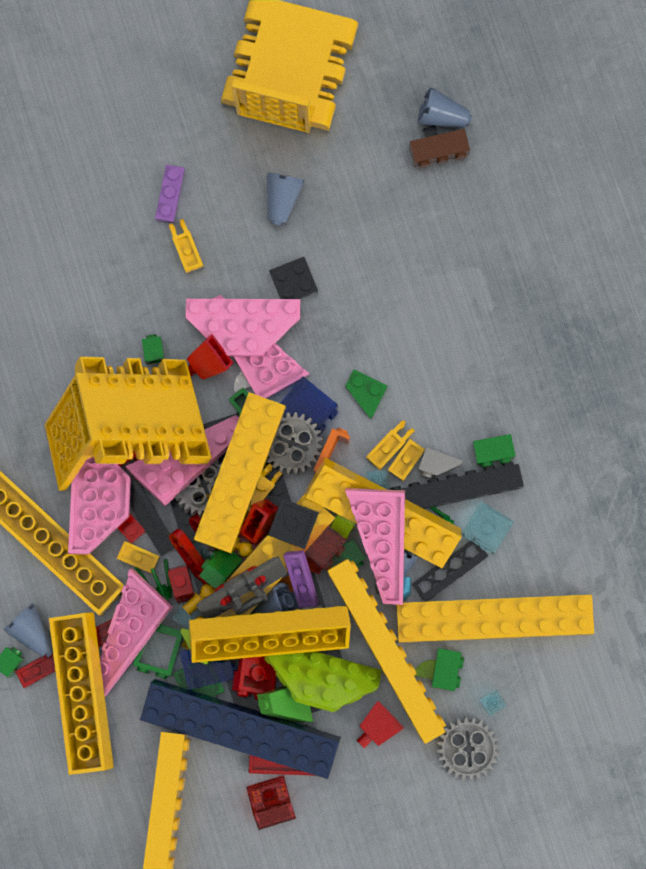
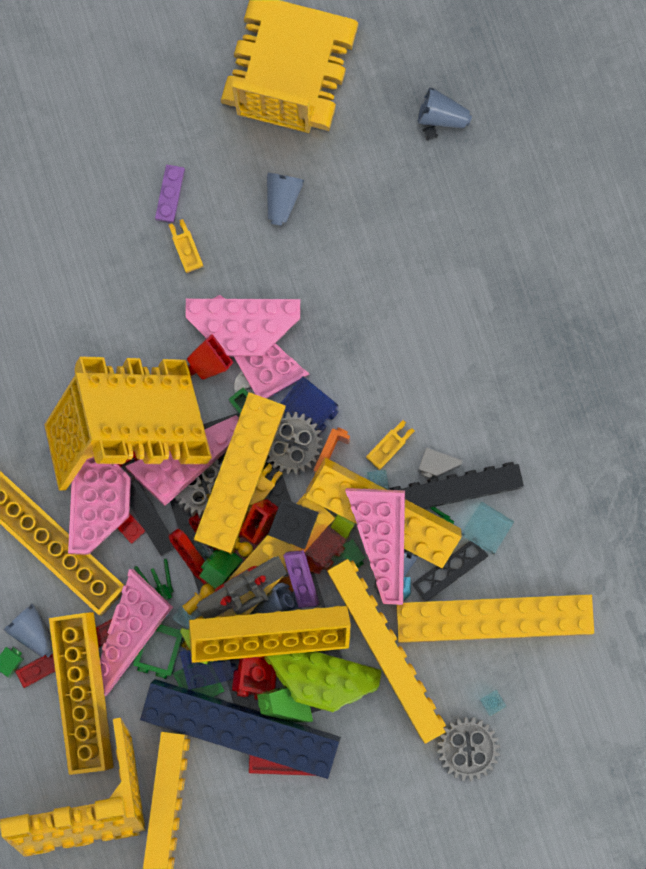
yellow plate [116,541,160,574] -> none
green brick [142,334,165,365] -> none
red torso [168,564,195,604] -> none
clear red slope [246,775,296,830] -> none
black plate [269,257,318,300] -> none
green wing [345,369,388,419] -> none
red torso [356,701,404,749] -> none
yellow plate [388,439,425,481] -> none
reddish brown brick [409,129,470,168] -> none
clear neon green tile [415,660,436,679] -> none
green brick [431,648,464,691] -> none
green brick [472,434,516,468] -> none
none -> yellow bracket [0,717,146,857]

